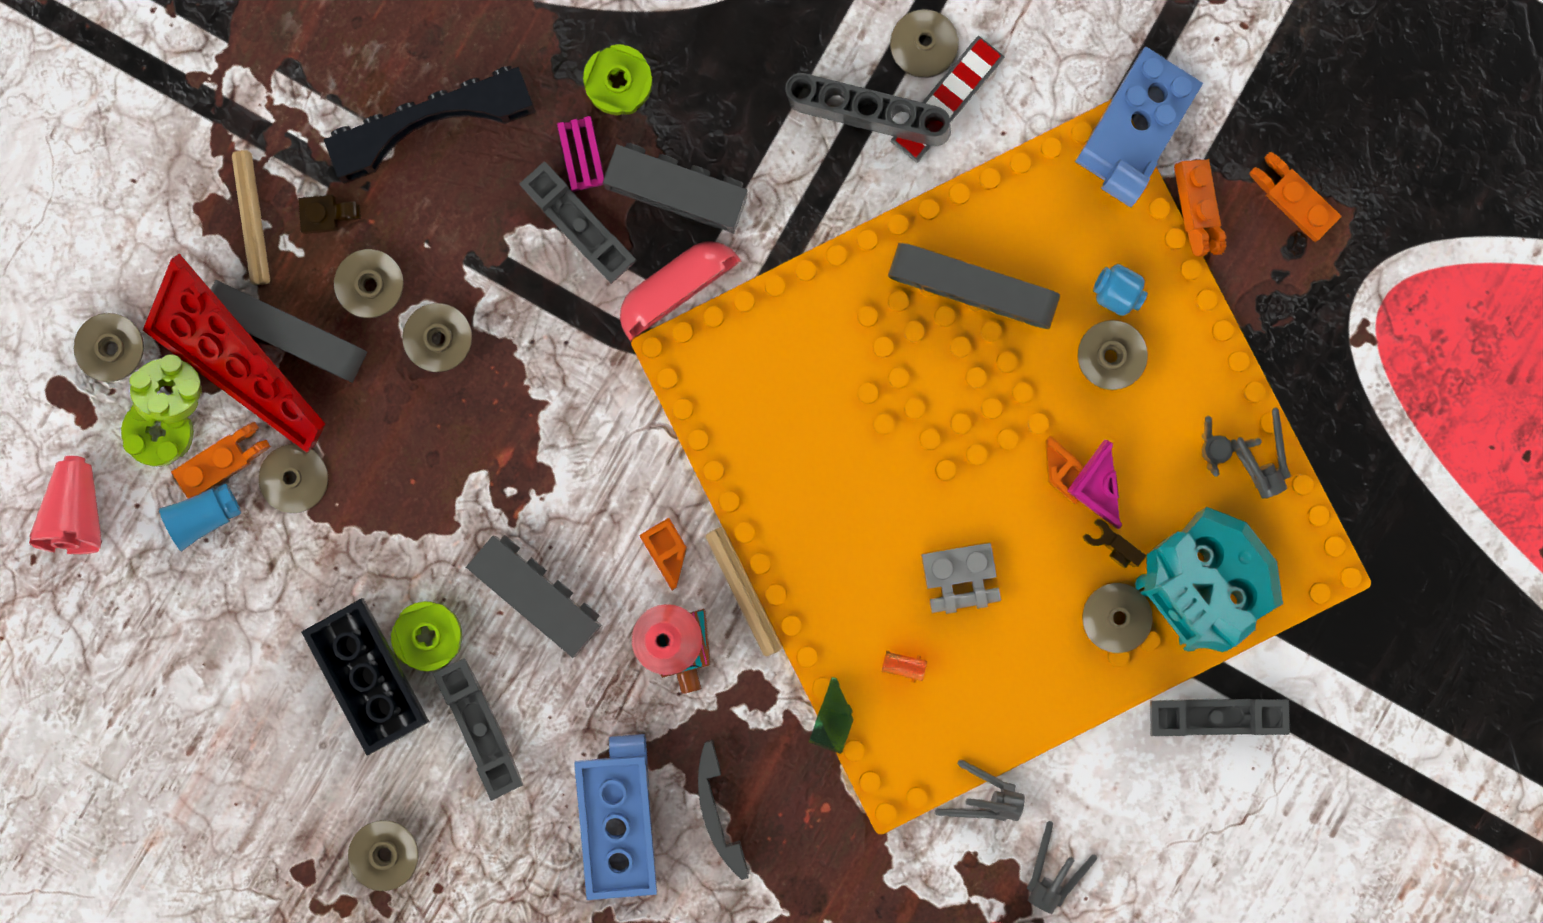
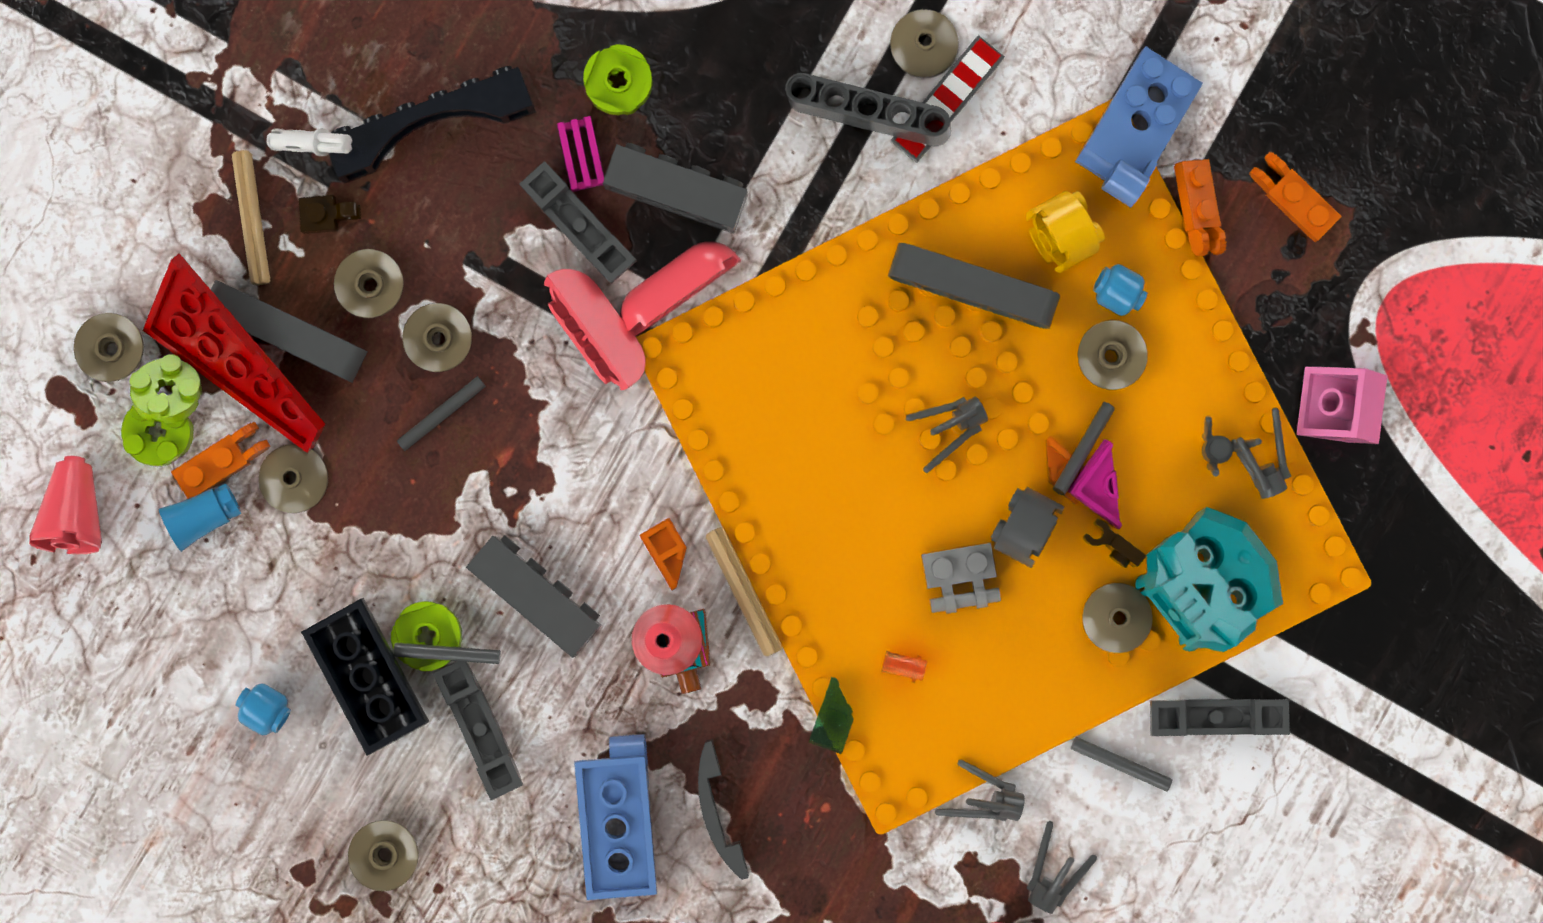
none -> dark azure head [235,683,291,735]
none -> white axle [266,128,353,156]
none -> dark grey bar [394,643,501,664]
none -> dark grey bar [397,376,486,451]
none -> coral brick [544,269,646,390]
none -> dark grey plant [906,396,988,473]
none -> dark grey brick [991,487,1065,568]
none -> yellow brick [1026,191,1105,273]
none -> dark grey bar [1053,402,1115,496]
none -> dark grey bar [1071,737,1173,792]
none -> bright pink slope [1296,367,1388,444]

